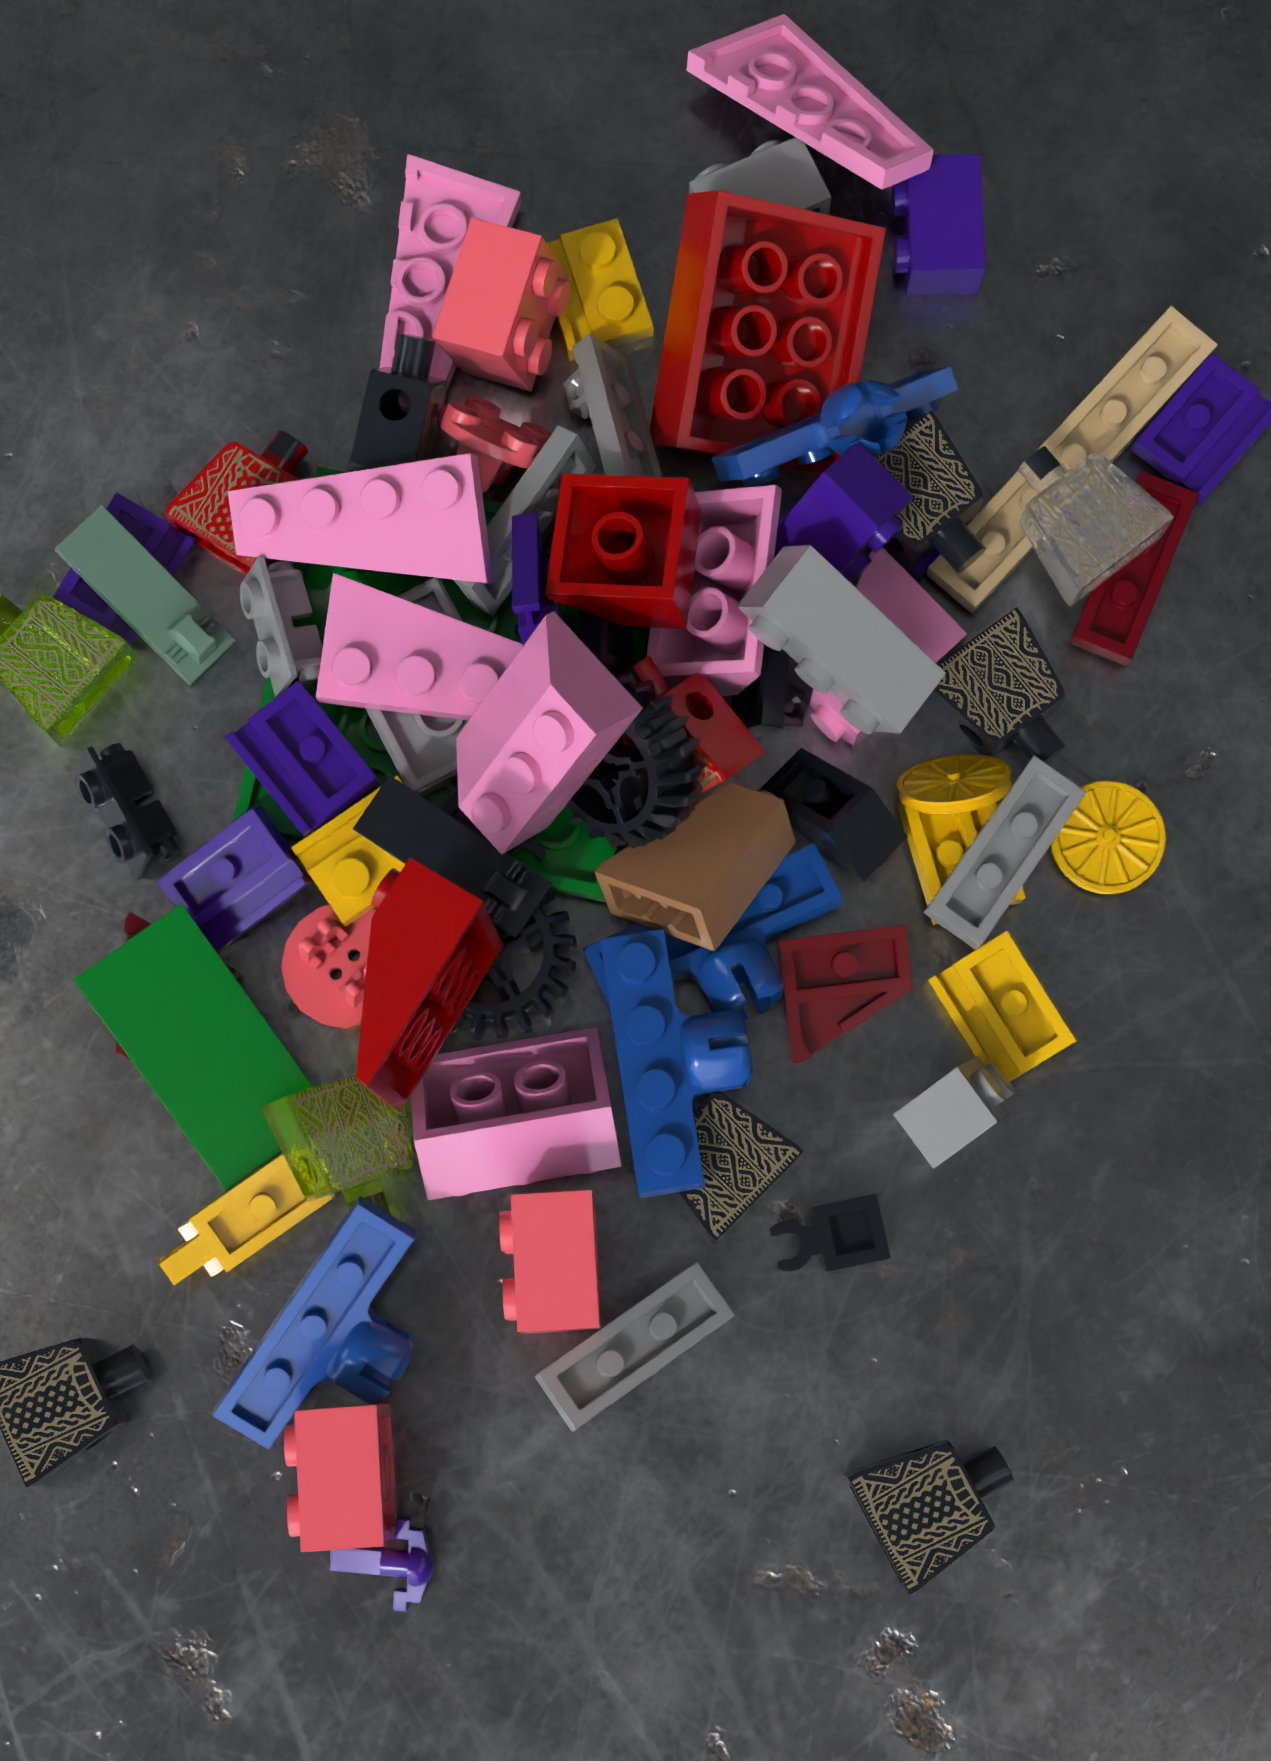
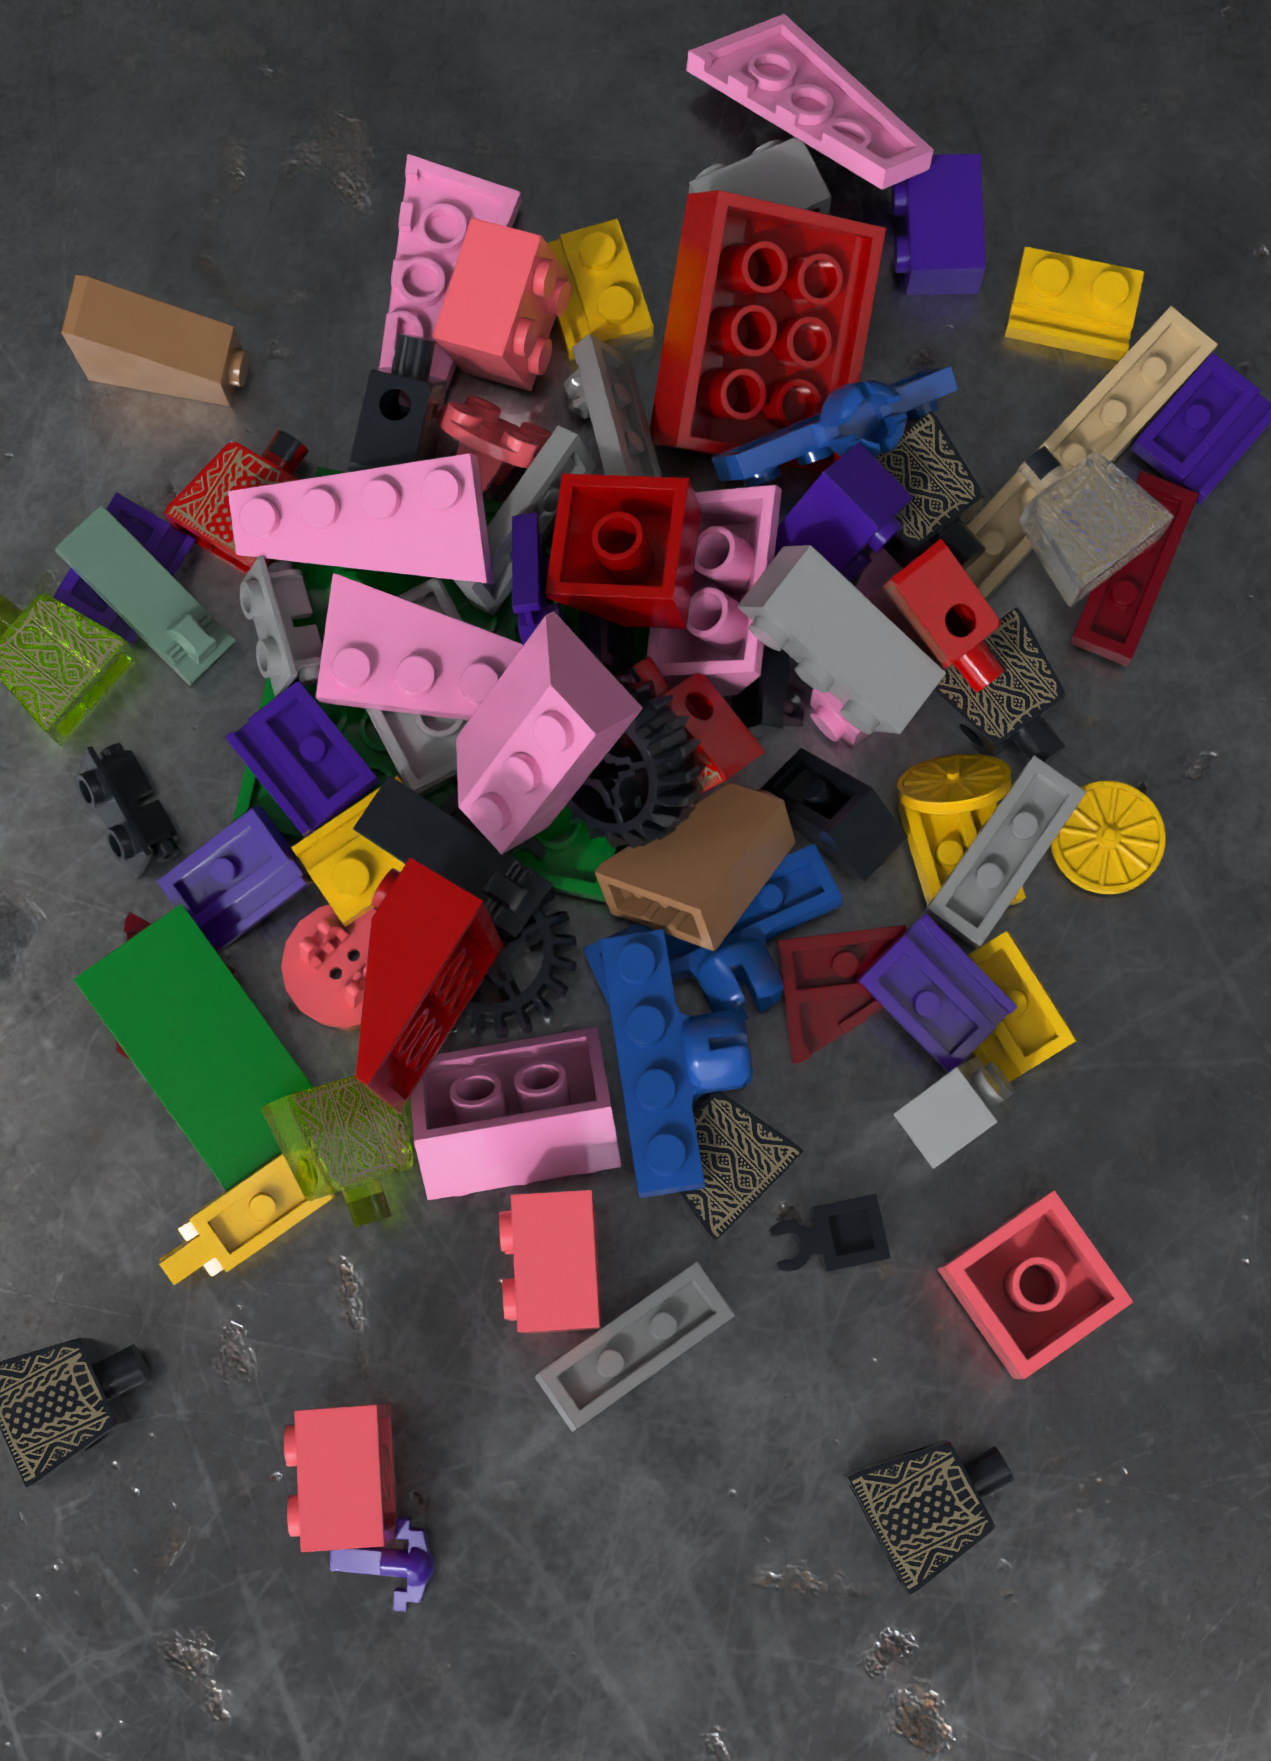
blue plate [213,1195,416,1450] -> none
none -> medium nougat slope [61,274,249,406]
none -> dark purple plate [856,914,1018,1073]
none -> red torso [868,539,1007,693]
none -> coral brick [937,1190,1133,1379]
none -> yellow plate [1004,246,1145,361]

